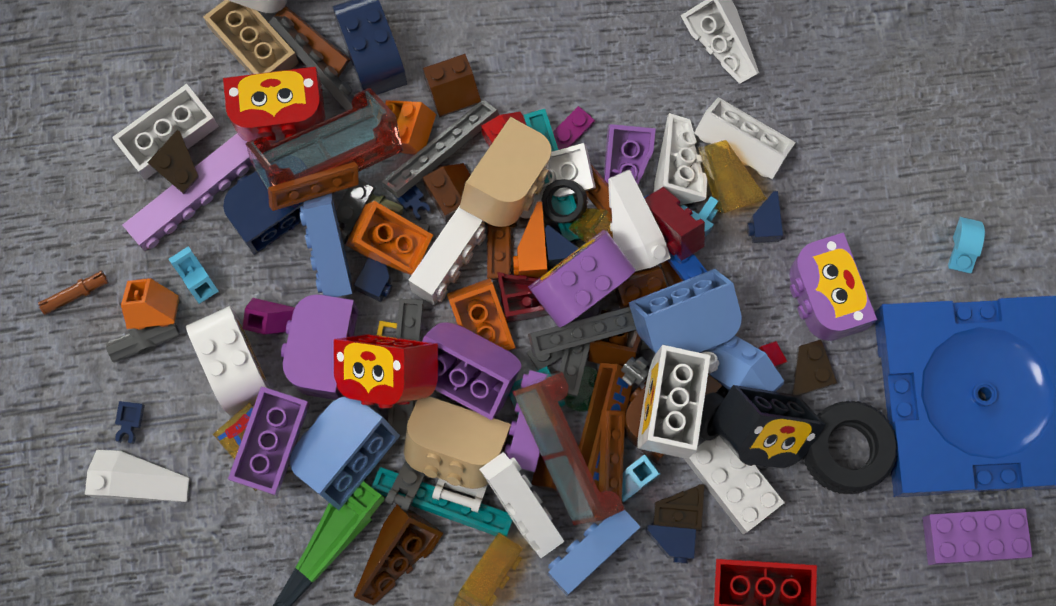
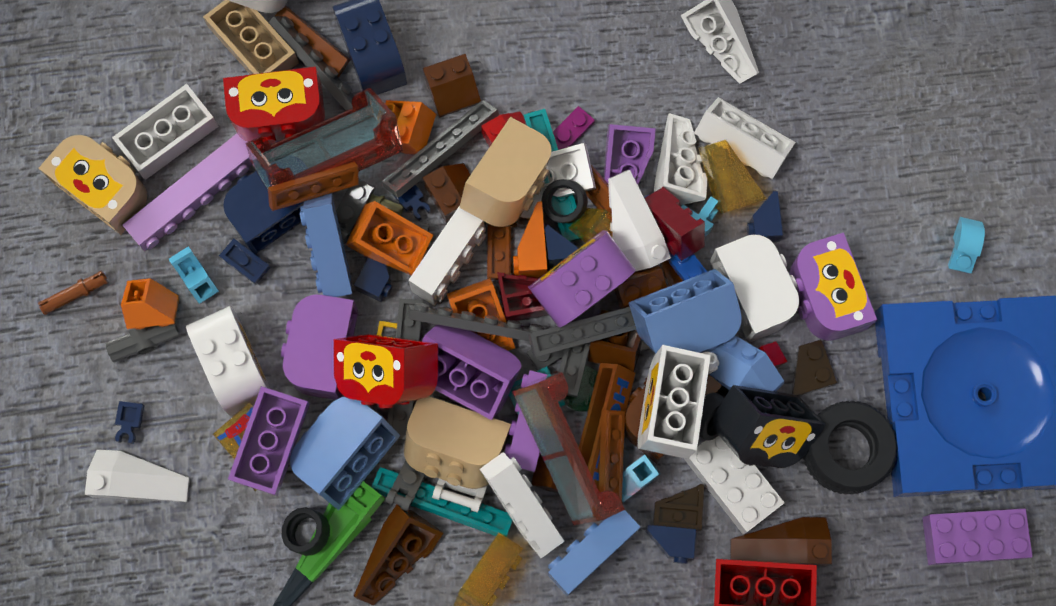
dark brown wing [147,130,199,194] -> none
magenta slope [242,298,295,334] -> none
dark grey gear [621,357,650,386] -> none
none -> brick [38,135,147,235]
none -> dark blue plate [219,238,271,285]
none -> black tyre [281,507,330,556]
none -> dark grey plate [407,303,544,341]
none -> white brick [710,235,799,343]
none -> reddish brown wedge [730,517,832,566]

